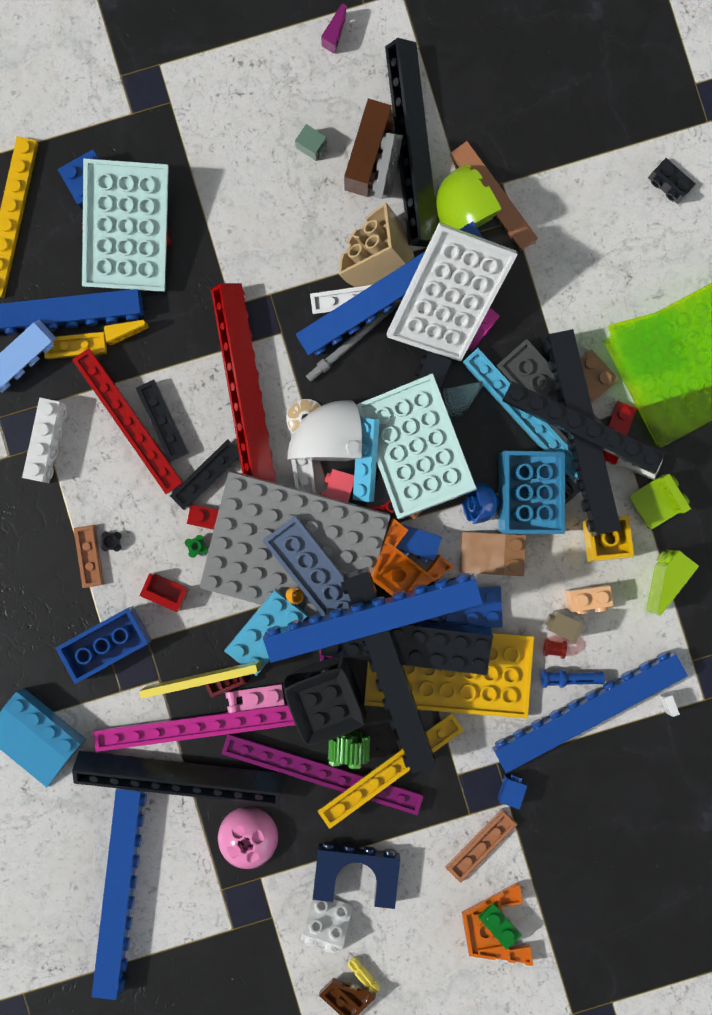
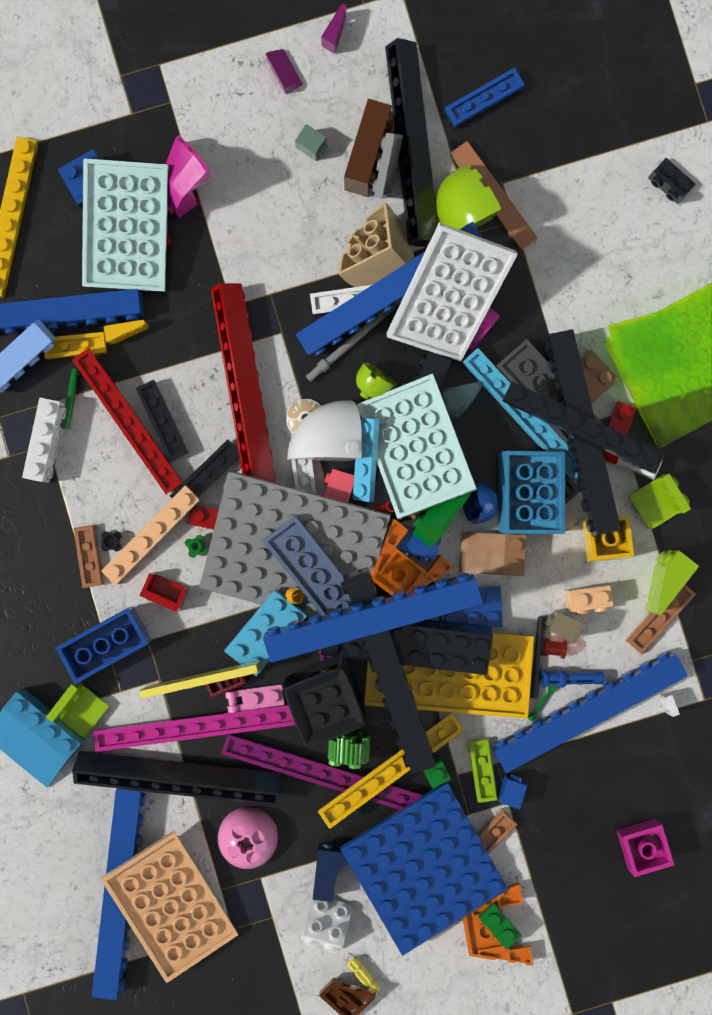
none -> lime bracket [46,682,109,738]
none -> green bar [61,368,80,429]
none -> light nougat plate [101,485,201,585]
none -> light nougat plate [101,830,238,983]
none -> dark pink brick [166,135,212,218]
none -> magenta slope [265,49,303,94]
none -> blue plate [340,782,508,956]
none -> lime cylinder [356,362,397,400]
none -> green slope [412,491,473,548]
none -> green brick [424,756,451,788]
none -> blue plate [444,67,525,128]
none -> lime tile [468,738,498,803]
none -> green hinge [528,686,556,721]
none -> black bar [530,616,546,699]
none -> dark pink brick [616,818,674,877]
none -> nougat tile [625,584,696,654]

